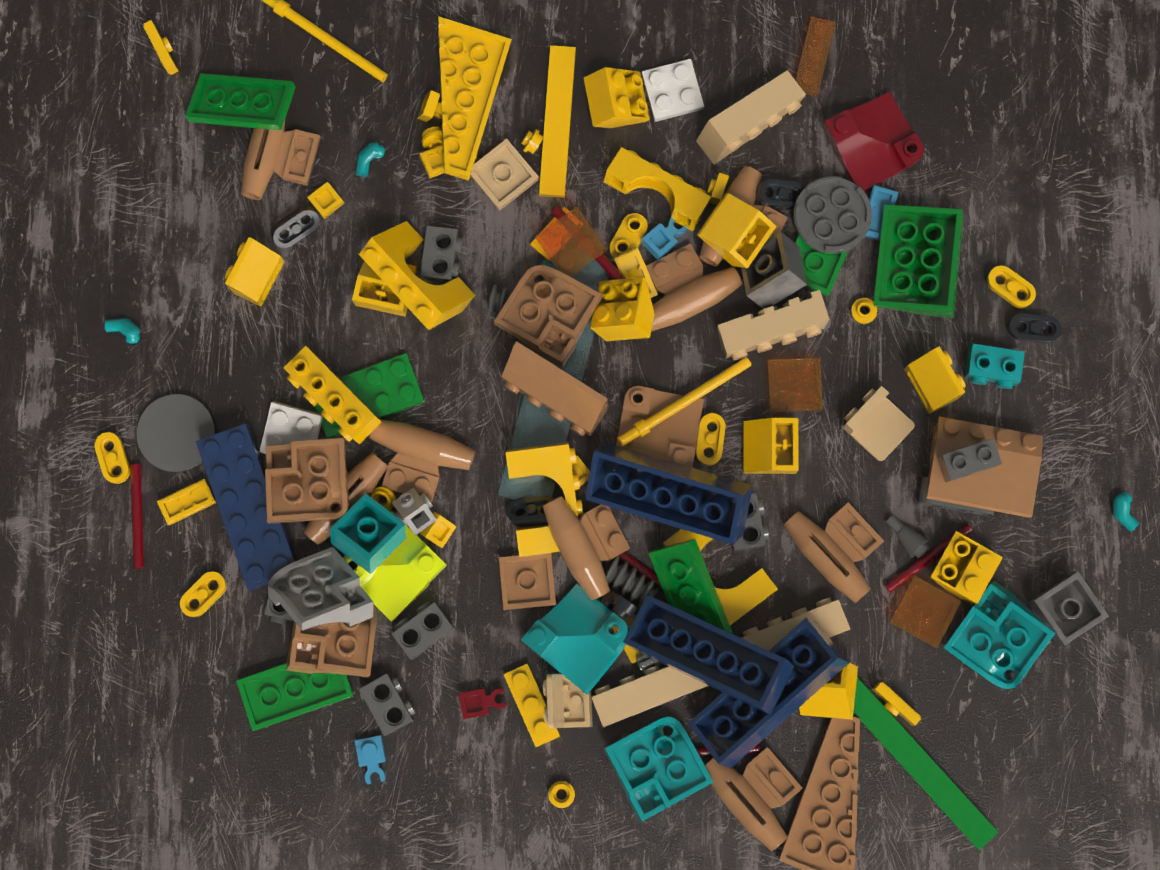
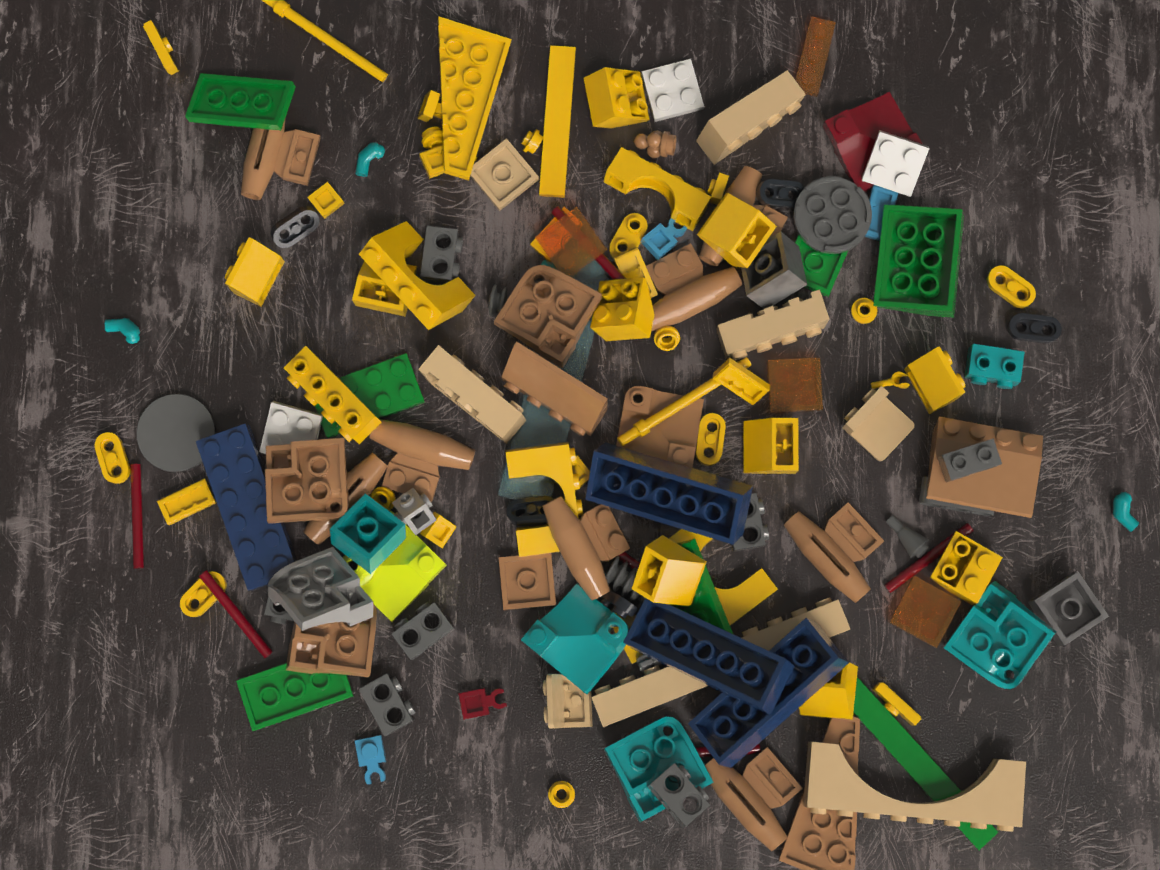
yellow plate [503,663,560,747] -> none
none -> dark red bar [199,570,273,658]
none -> tan wedge [418,345,526,444]
none -> yellow slope [632,535,707,606]
none -> medium nougat piece [634,130,676,158]
none -> dark grey brick [647,763,710,828]
none -> yellow plate [654,326,680,351]
none -> yellow plate [713,358,770,405]
none -> tan arch [803,742,1026,832]
none -> white plate [862,130,929,197]
none -> yellow hand [871,372,910,389]

